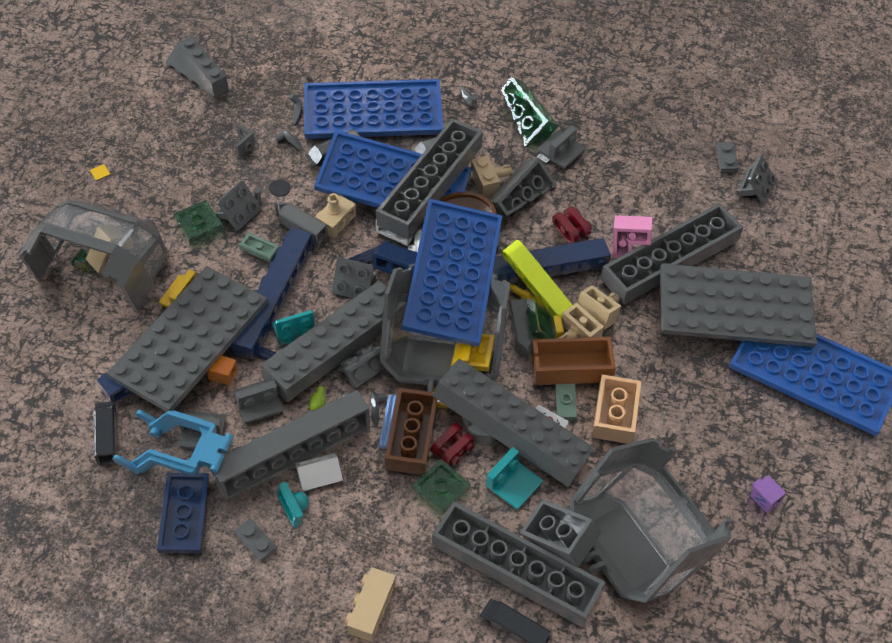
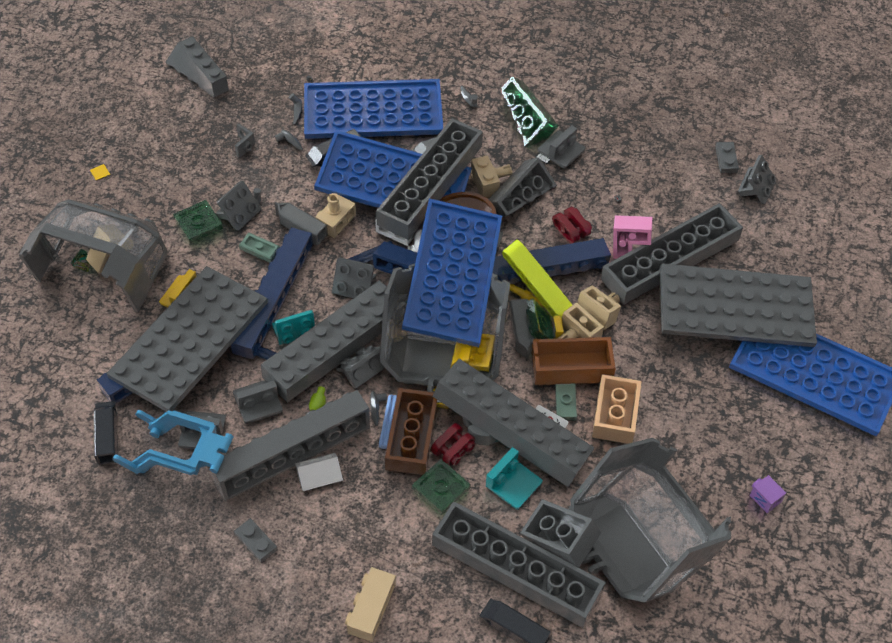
dark blue plate [157,473,210,553] -> none
orange brick [207,356,238,386] -> none
black sticker [269,179,290,196] -> none
teal tile [277,482,309,528] -> none

